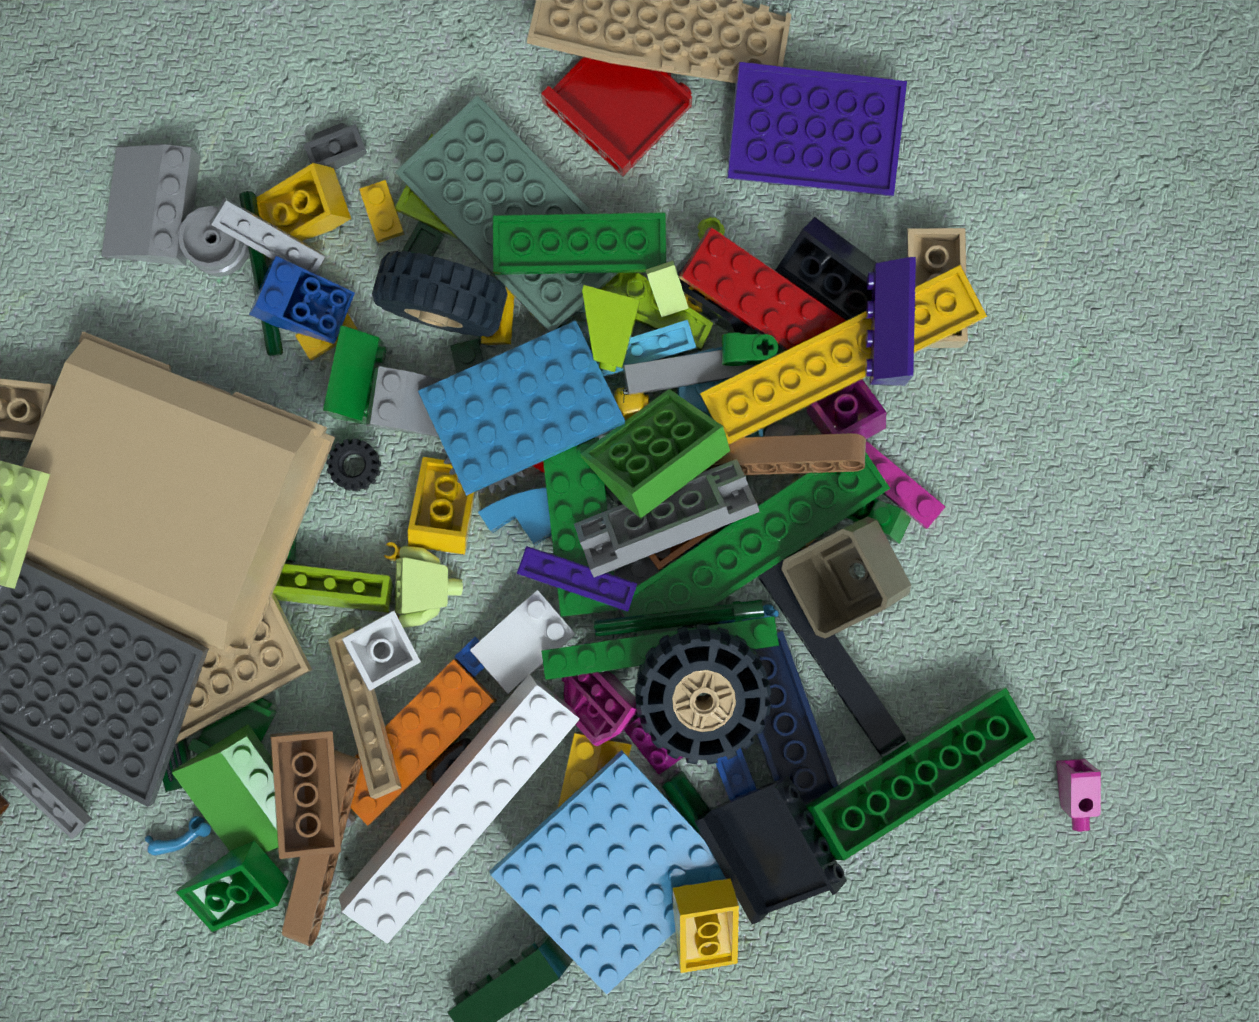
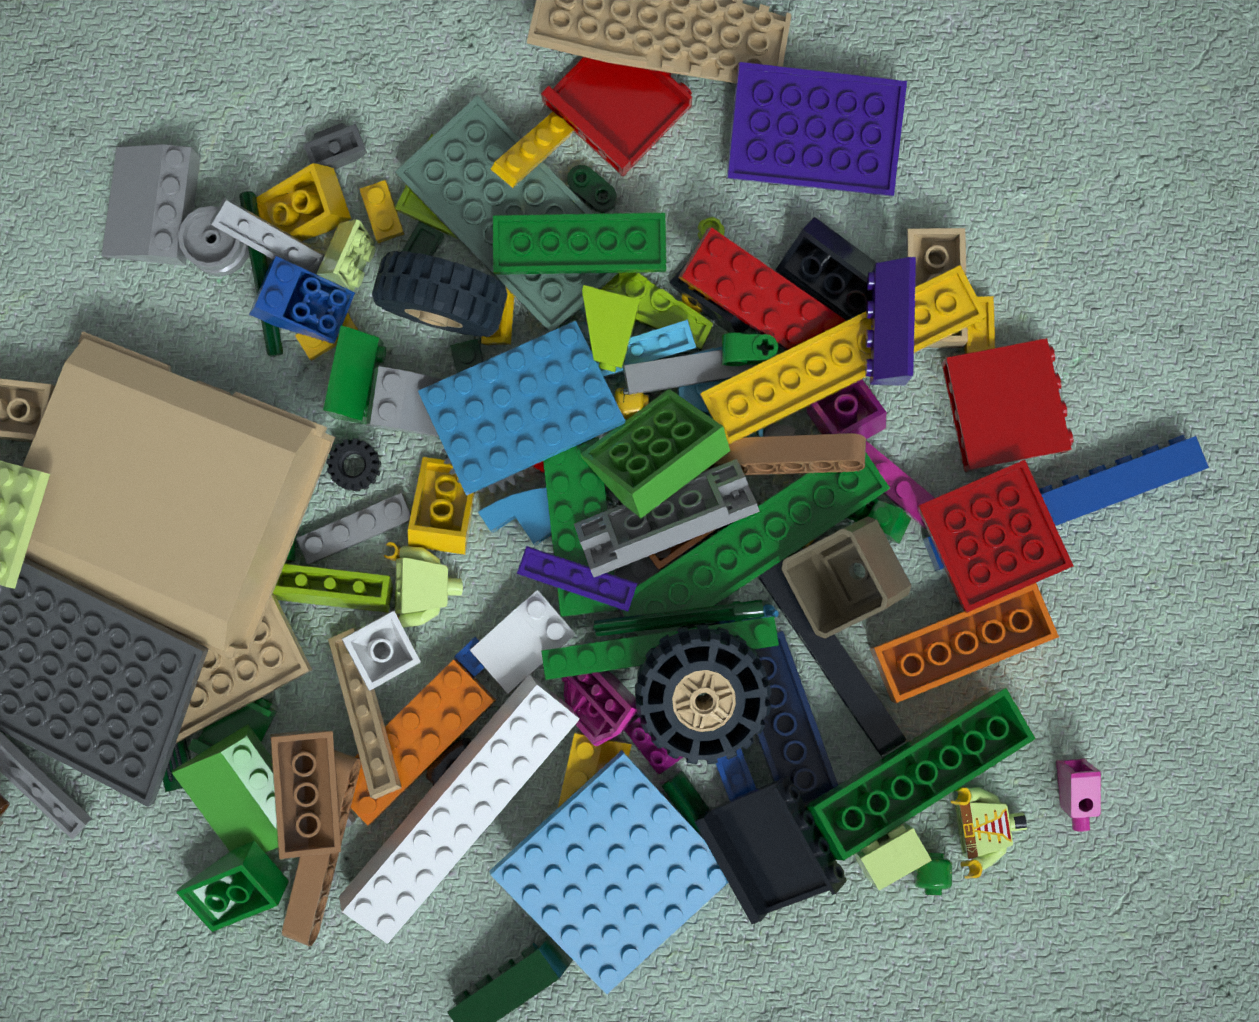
dark azure piece [145,816,211,856] -> none
yellowish green slope [646,261,688,317] -> none
yellow slope [673,878,739,973] -> none
none -> light grey plate [296,493,411,565]
none -> yellowish green slope [316,219,376,292]
none -> yellow plate [491,112,574,188]
none -> dark green plate [567,165,617,213]
none -> yellowish green brick [854,822,932,891]
none -> orange brick [869,583,1059,703]
none -> green head [914,853,952,896]
none -> red plate [917,460,1074,613]
none -> blue brick [923,434,1209,571]
none -> red panel [941,338,1074,473]
none -> torso [951,787,1027,879]
none -> yellow plate [964,296,995,354]

